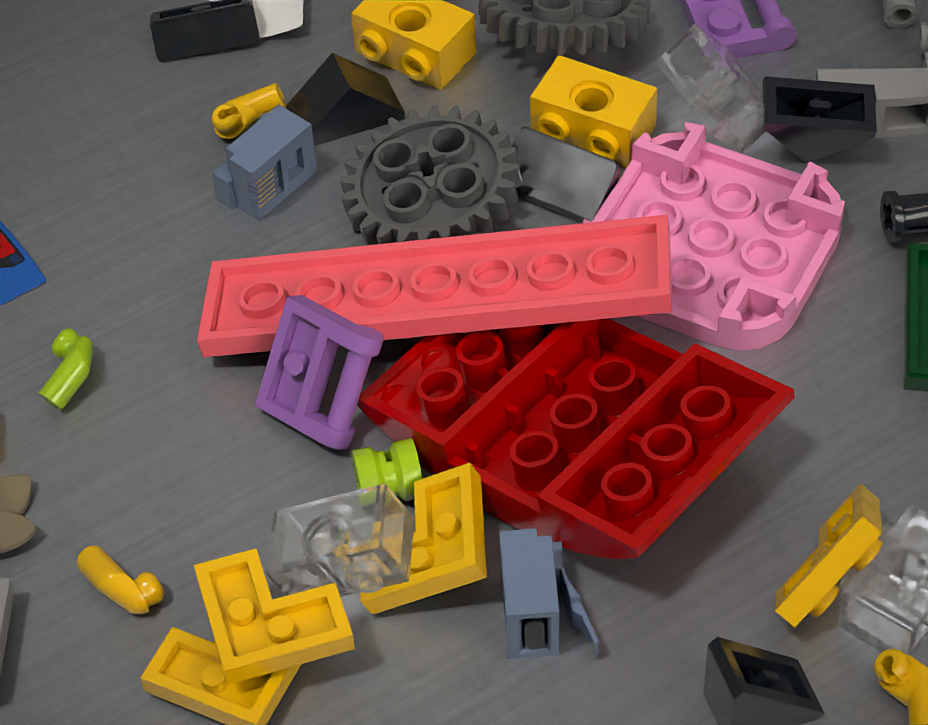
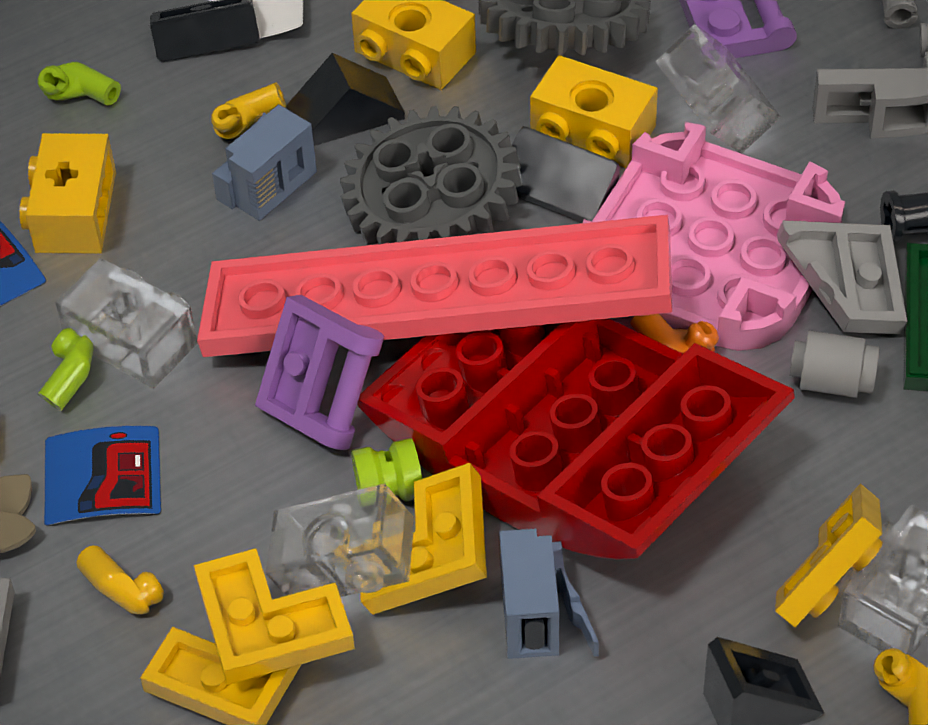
black slope [762,76,877,163] -> none
none -> yellow brick [20,133,116,254]
none -> lime arm [38,62,121,106]
none -> sticker [44,426,161,526]
none -> clear brick [55,258,198,389]
none -> orange arm [630,314,719,353]
none -> light grey wing [777,220,907,334]
none -> light grey brick [790,330,880,398]

